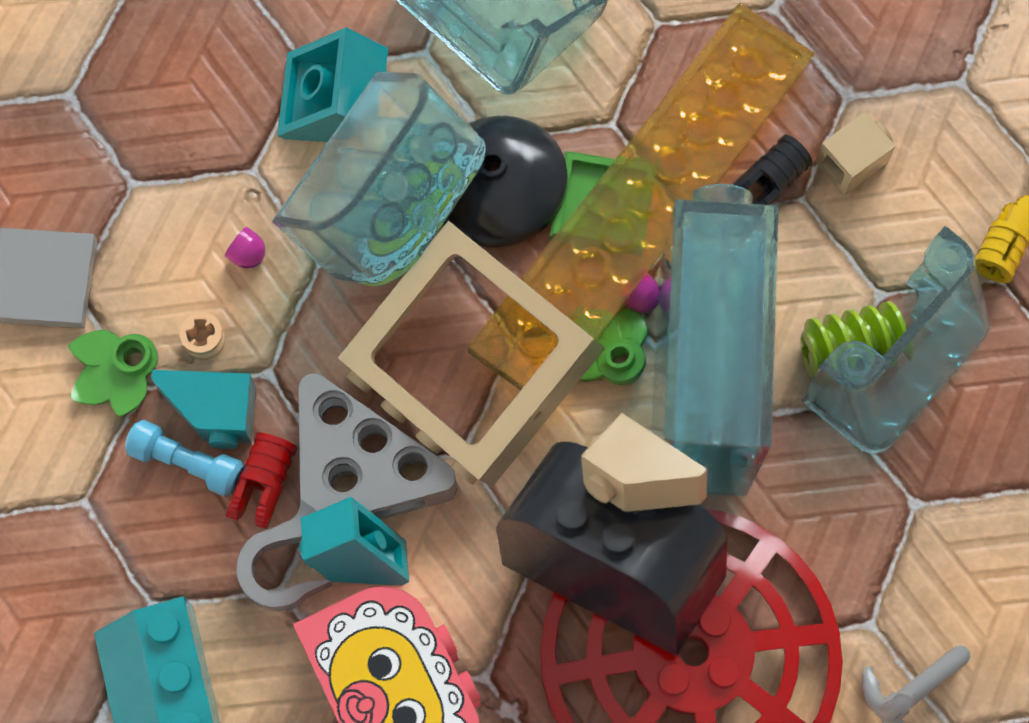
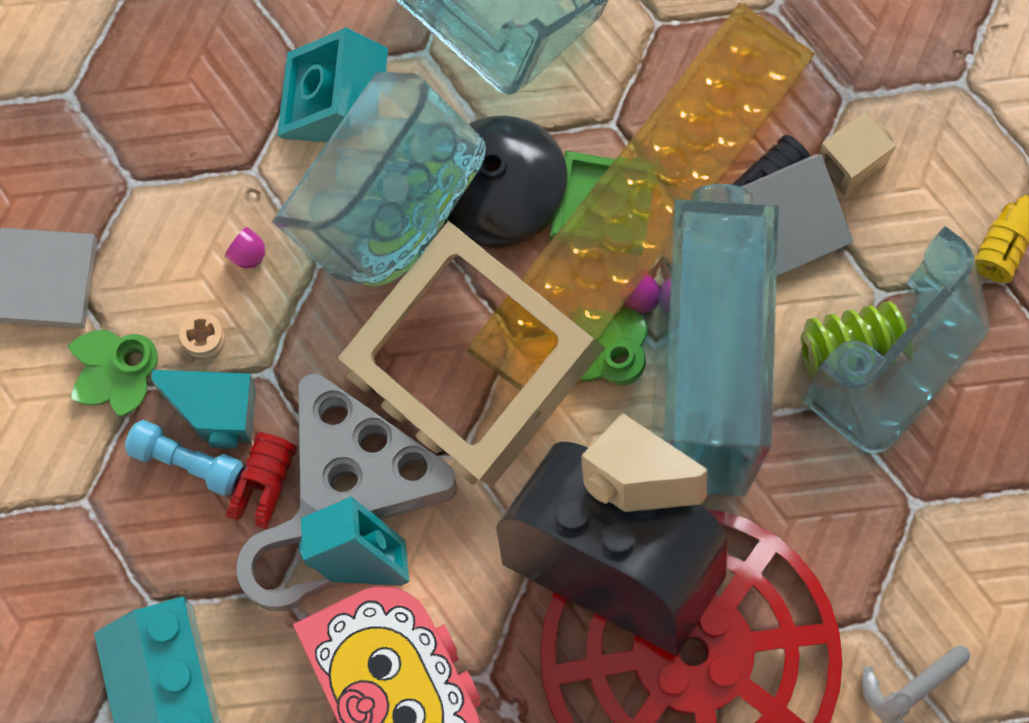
none -> light grey tile [732,154,853,278]

